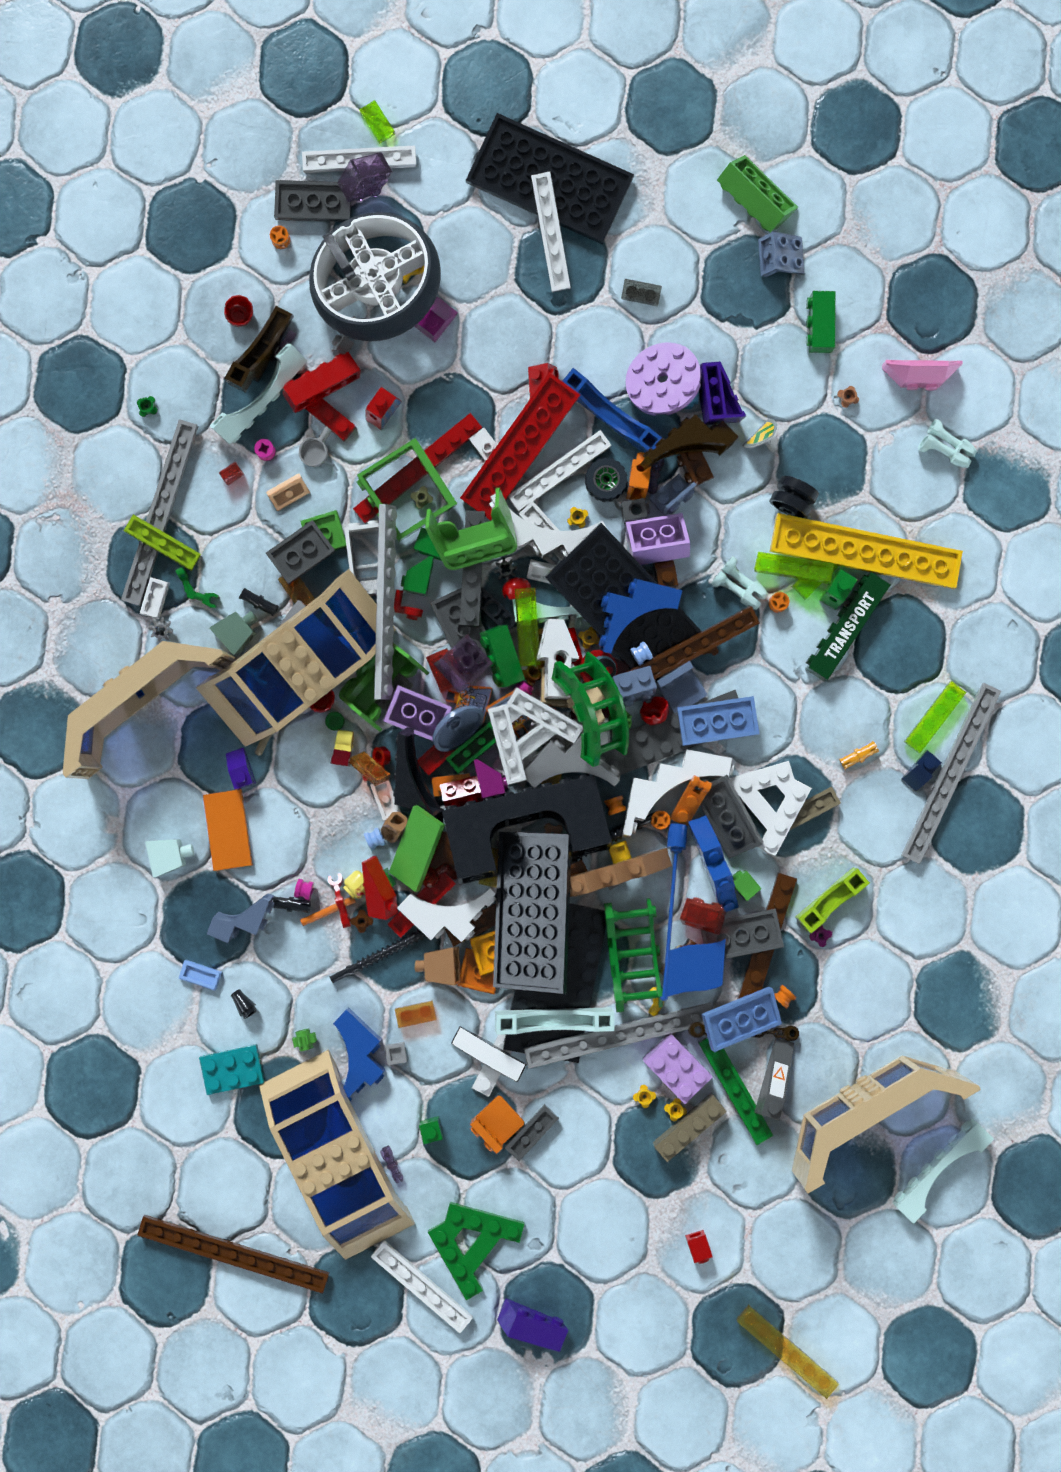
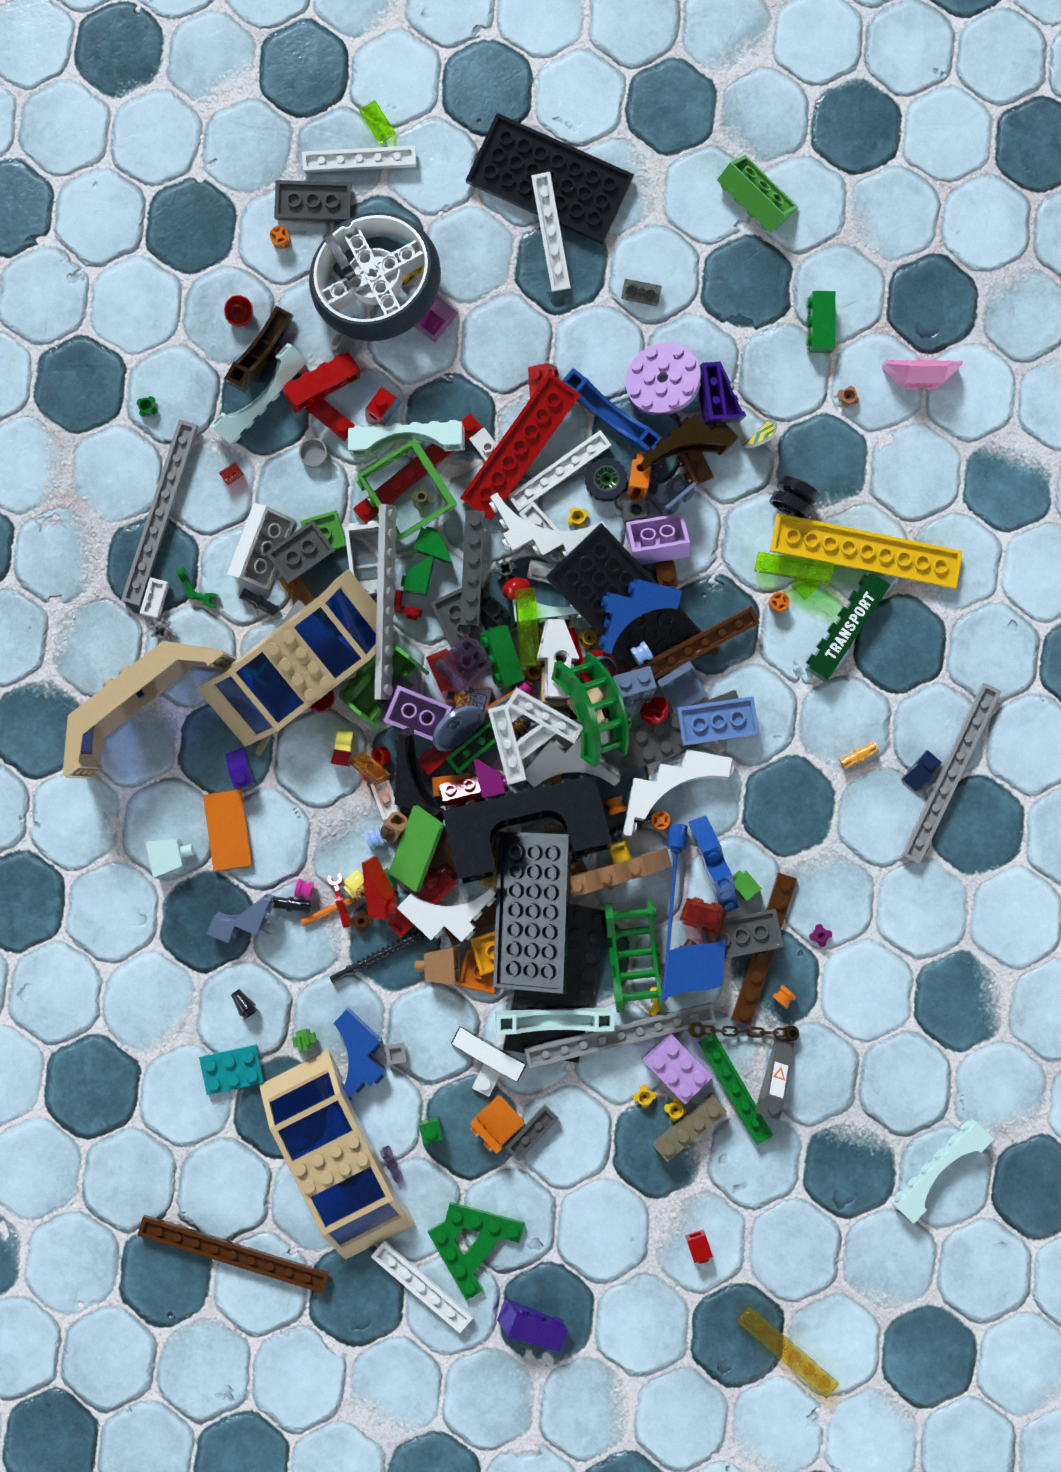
lime tile [123,514,201,571] -> none
light blue tile [178,960,222,991] -> none
sand green torso [209,611,258,657] -> none
dark pink wheel [254,439,276,461] -> none
light nougat slope [266,474,310,511] -> none
green tile [325,712,345,731] -> none
clear purple brick [337,152,392,202] -> none
clear orange plate [395,1000,437,1028] -> none
bright green windscreen [425,488,517,570] -> none
orange plate [670,775,712,826] -> none
dark grey plate [697,775,764,859] -> none
medium blue plate [701,987,782,1052] -> none
light aqua piece [711,556,769,610] -> none
white plate [729,761,812,856] -> none
sand blue bracket [758,231,804,277] -> none
dark tan plate [789,787,841,831] -> none
tan window [792,1055,981,1193] -> none
lime arch [795,867,870,933] -> none
green torso [819,569,858,610] -> none
clear neon green plate [904,681,967,753] -> none
light aqua piece [918,419,977,468] -> none
none -> white slope [227,503,296,591]
none -> light aqua arch [348,420,465,457]

